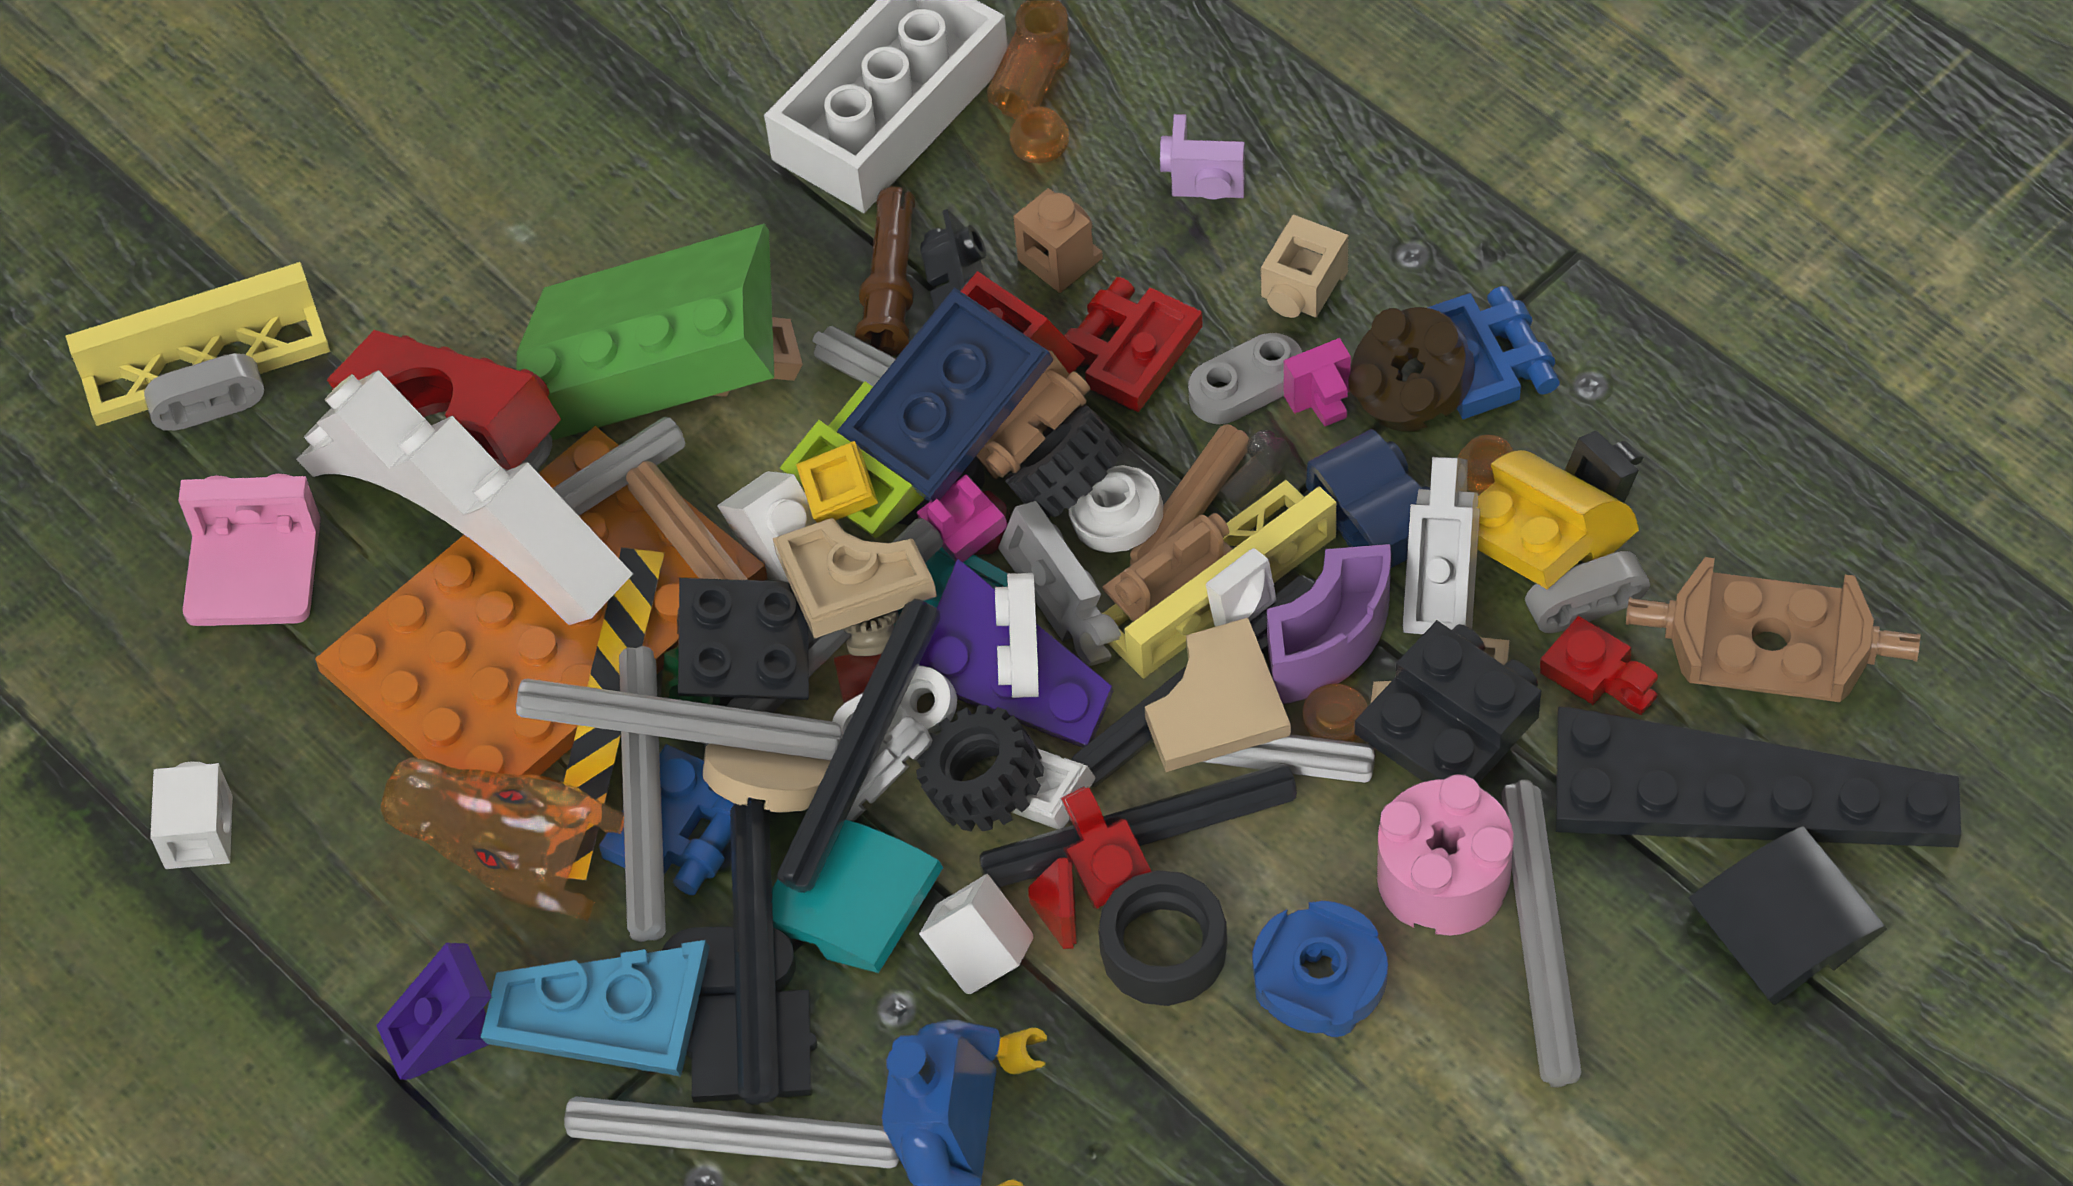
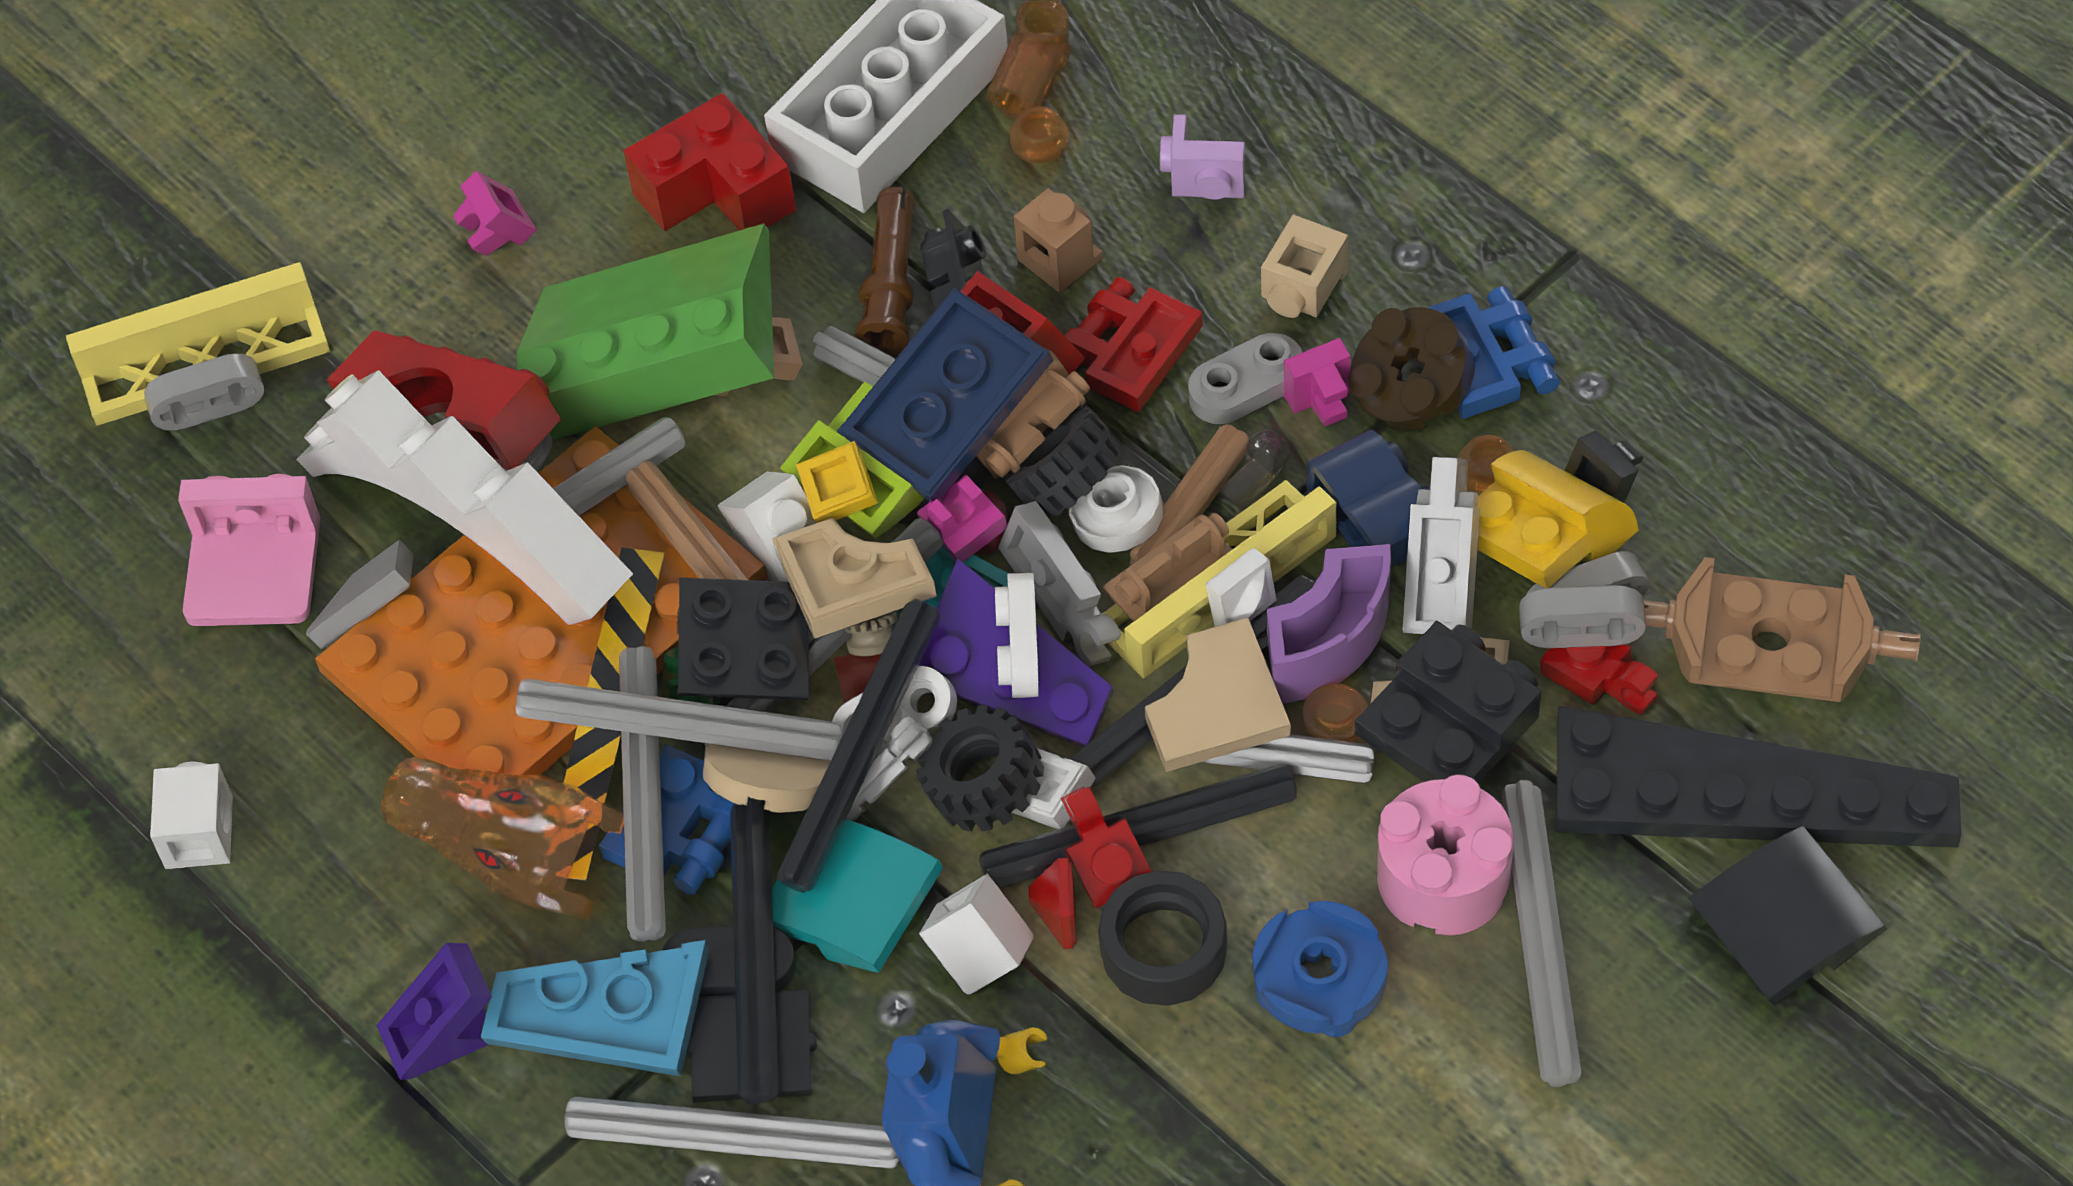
none -> light grey tile [306,539,414,649]
none -> dark pink tile [453,171,537,256]
none -> red brick [623,93,796,231]
none -> light grey beam [1519,585,1646,648]

